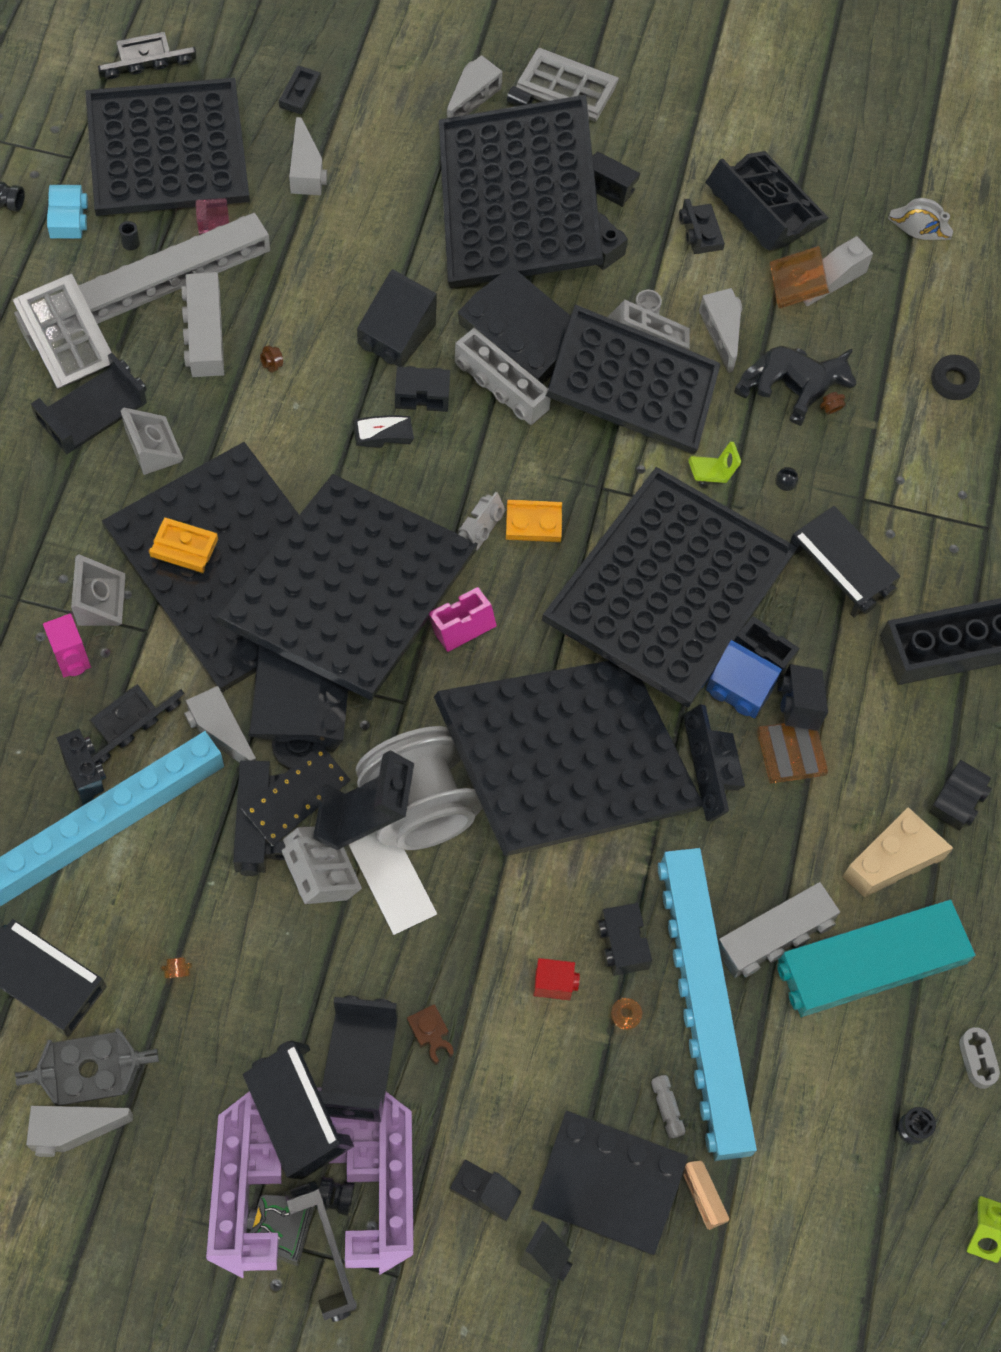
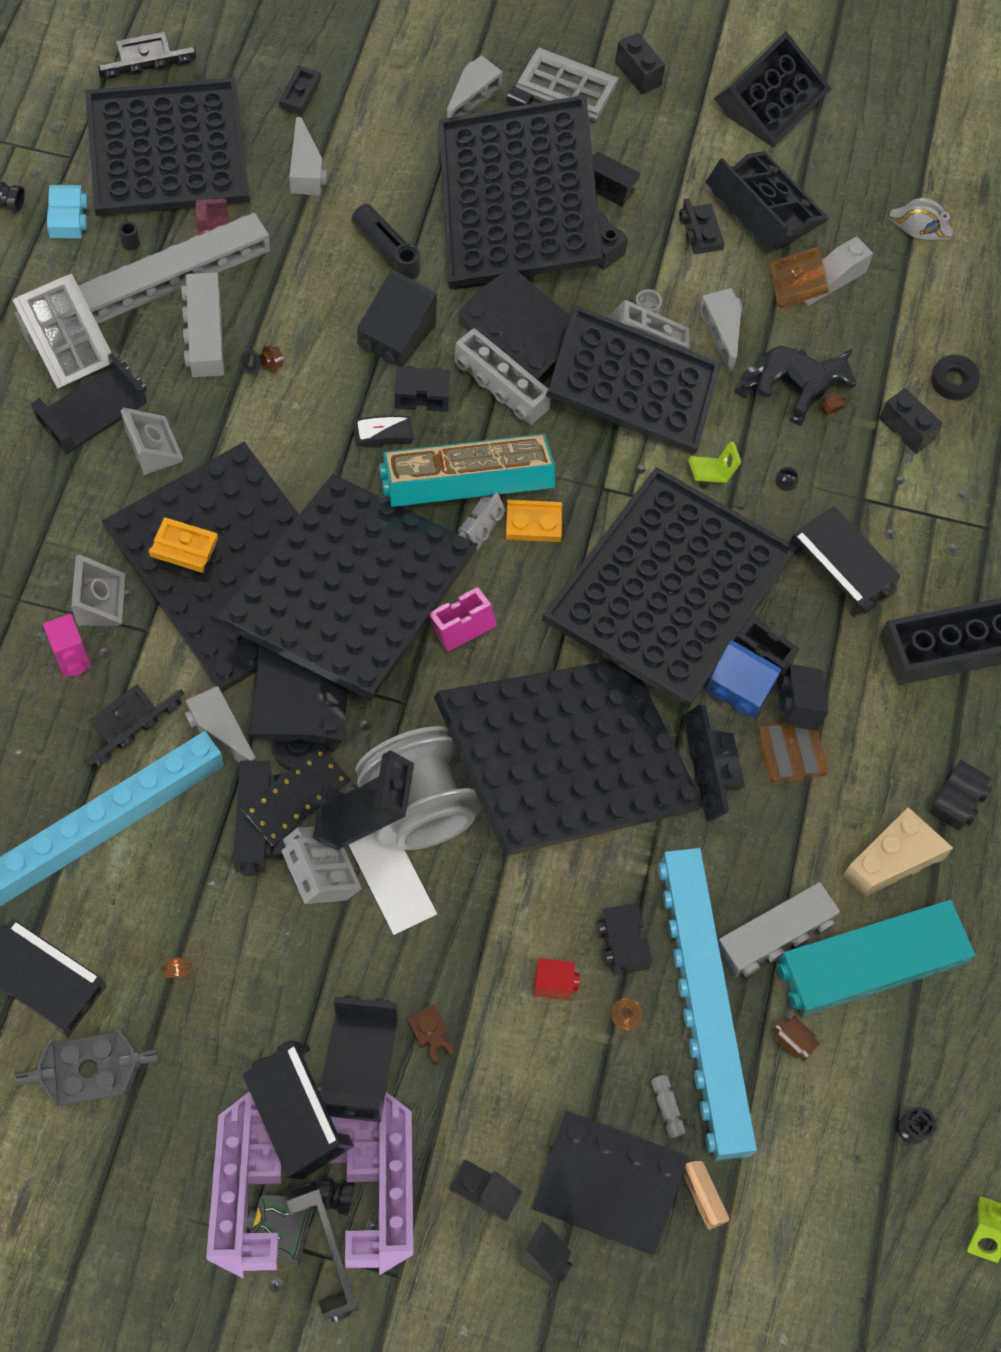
light grey slope [26,1106,133,1157] -> none
black plate [56,728,106,806] -> none
light grey beam [959,1027,1000,1089] -> none
none -> black hinge [239,350,261,373]
none -> black piece [351,204,420,280]
none -> brick [379,434,555,507]
none -> black brick [615,33,665,95]
none -> black slope [714,31,832,147]
none -> reddish brown brick [773,1016,820,1062]
none -> black brick [879,388,943,454]

